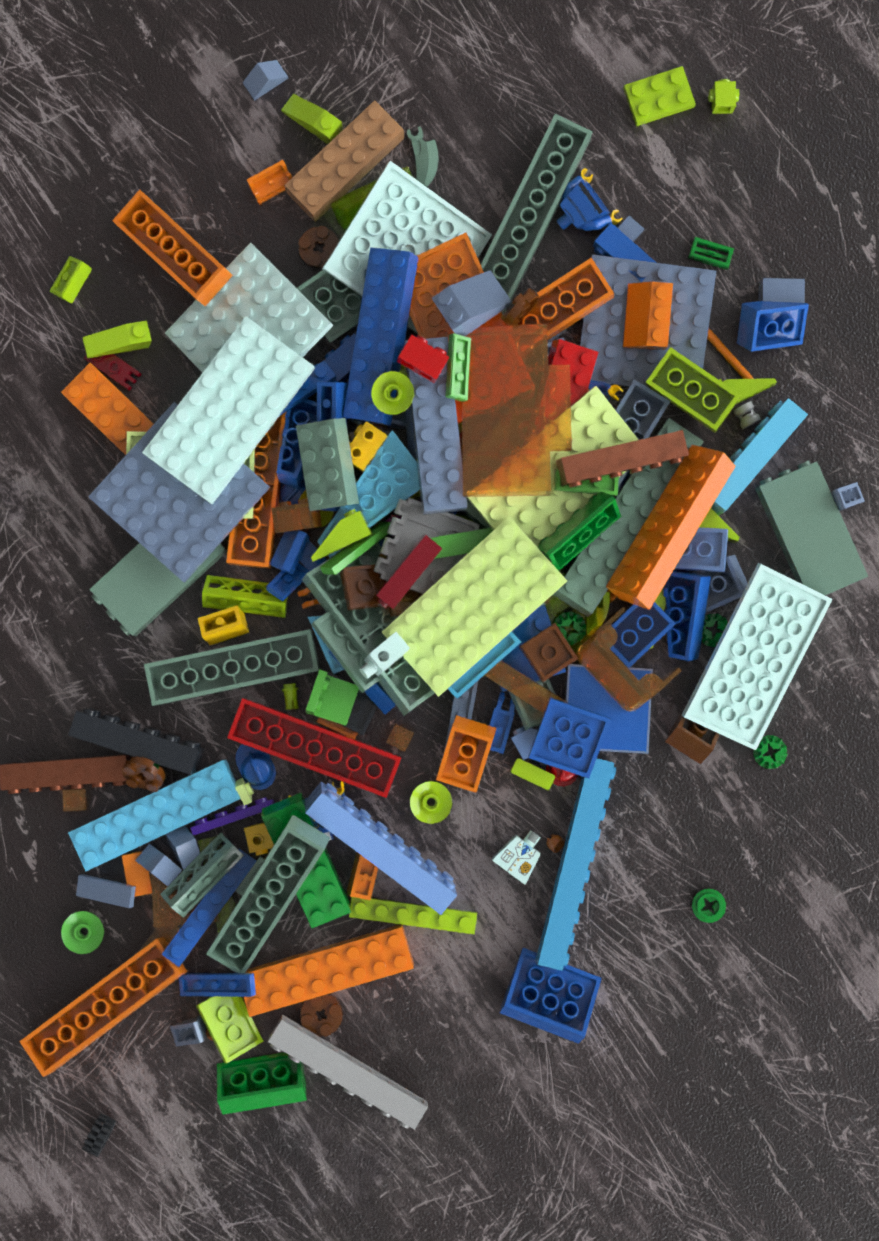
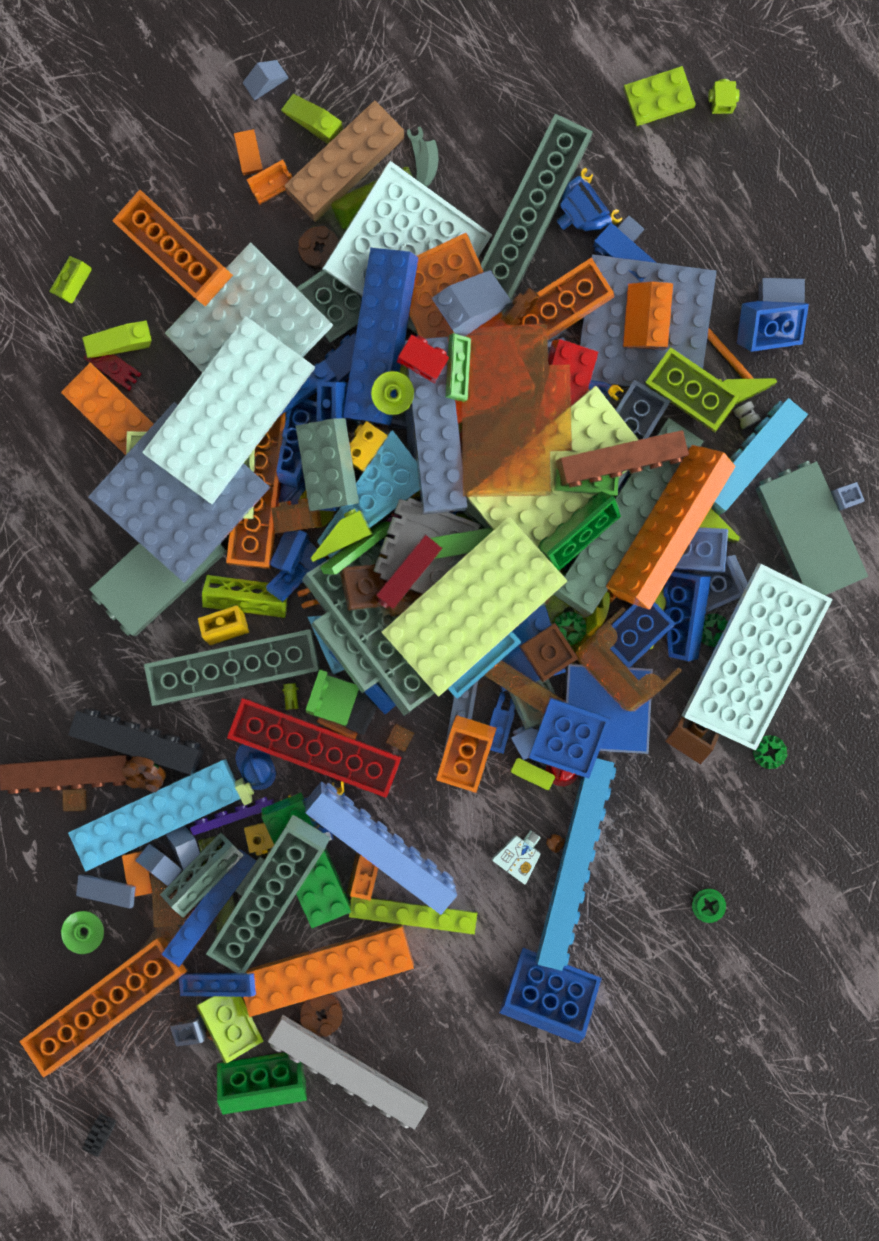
light aqua torso [359,632,410,679] -> none
lime dish [410,781,452,824] -> none
green tile [688,237,734,270] -> none
none -> orange tile [234,129,263,175]

